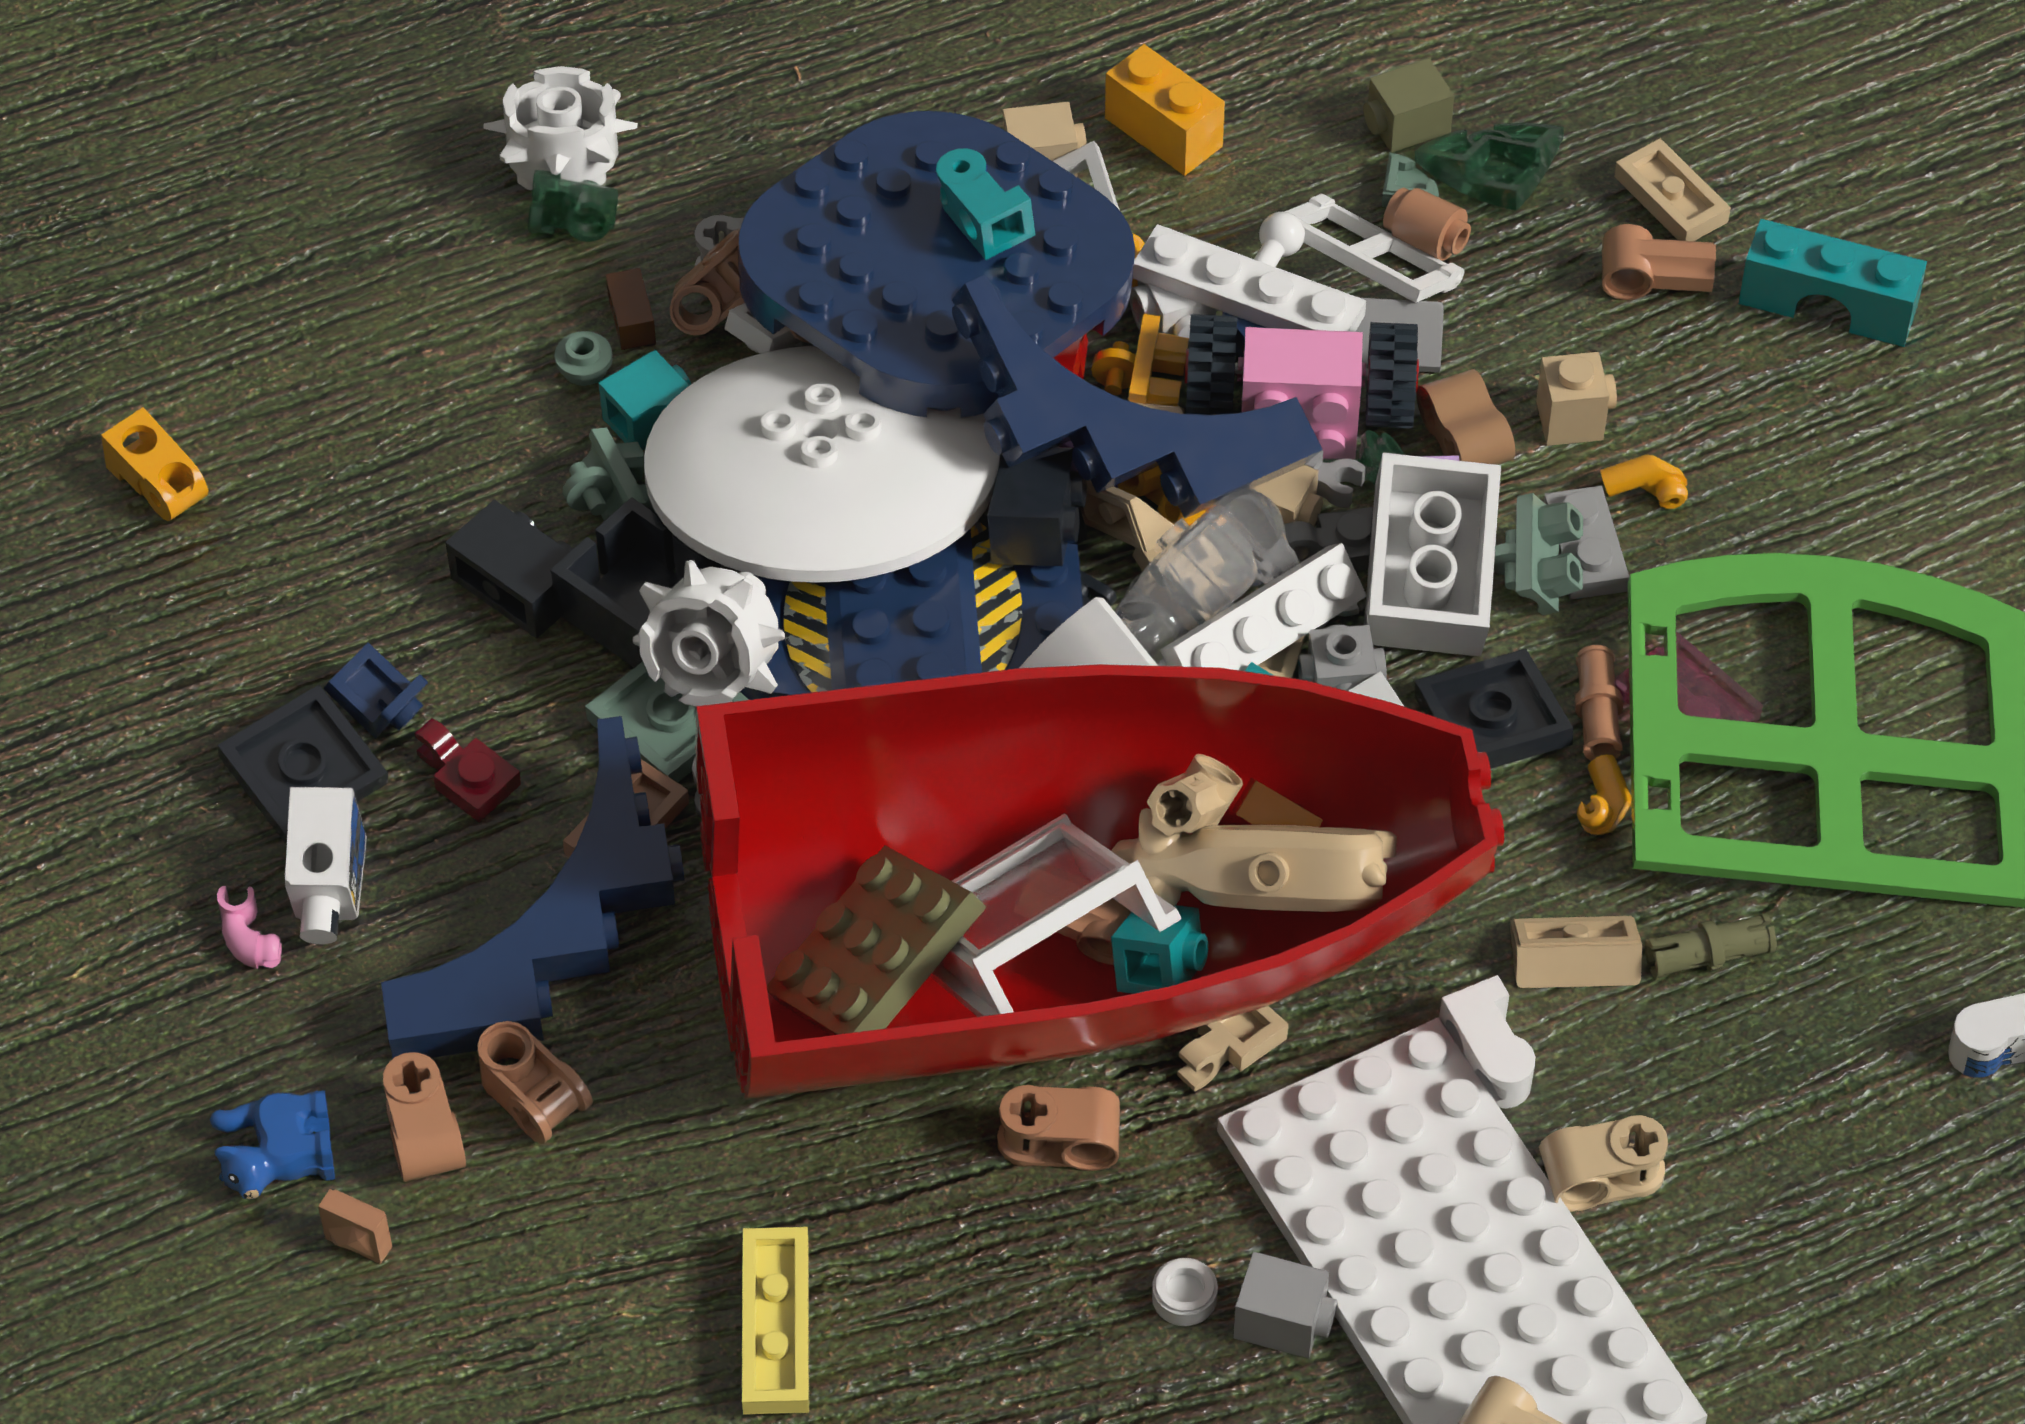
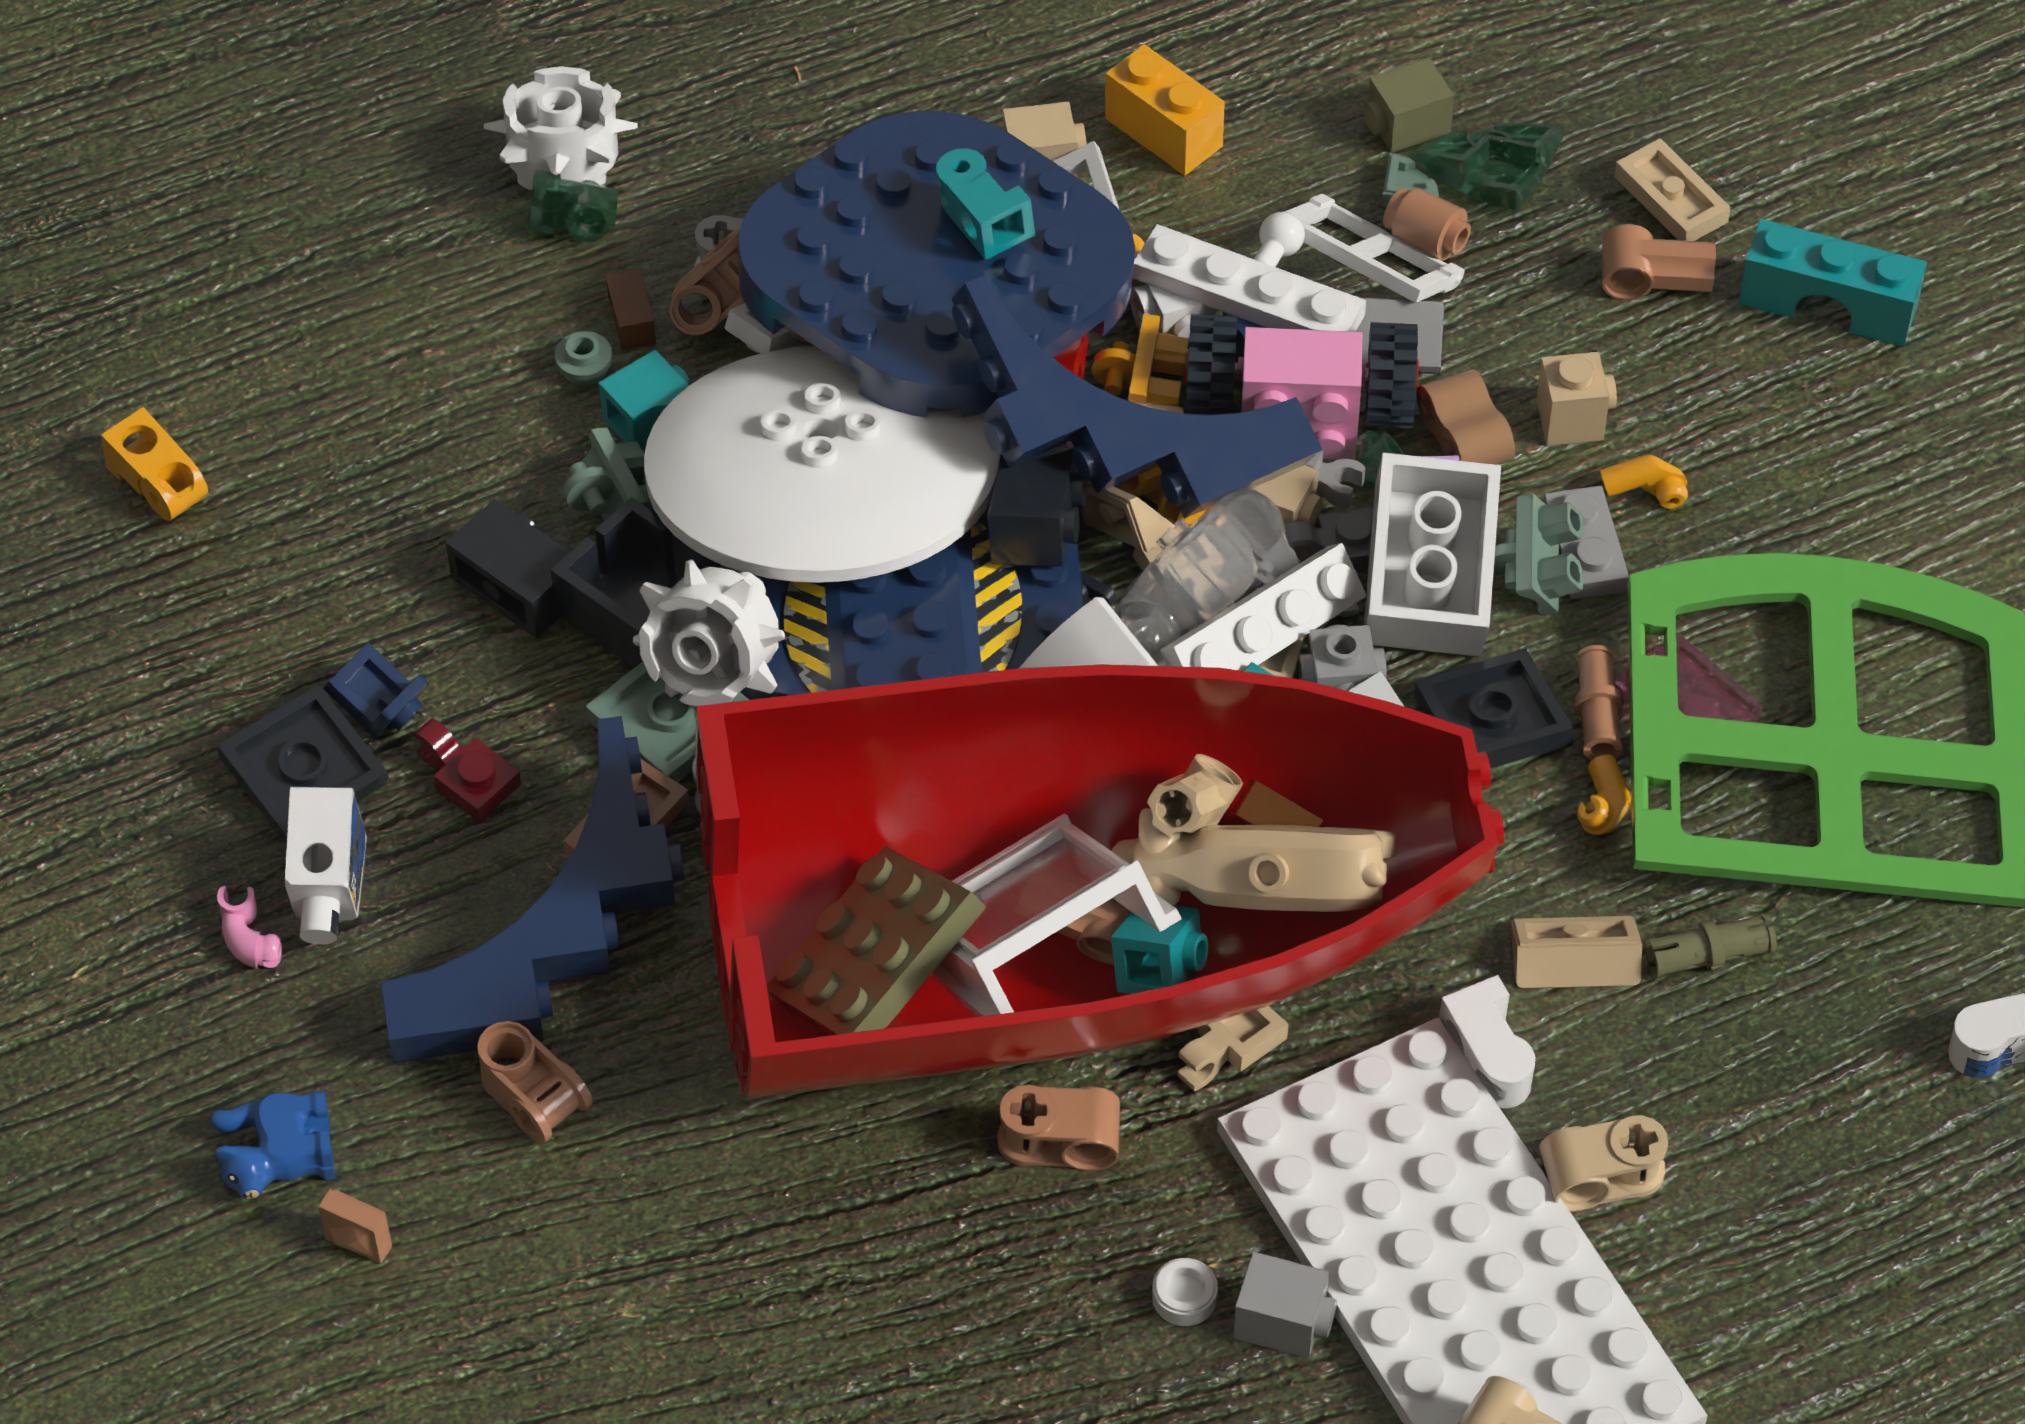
nougat piece [383,1052,466,1182] -> none
light yellow plate [742,1227,809,1414] -> none

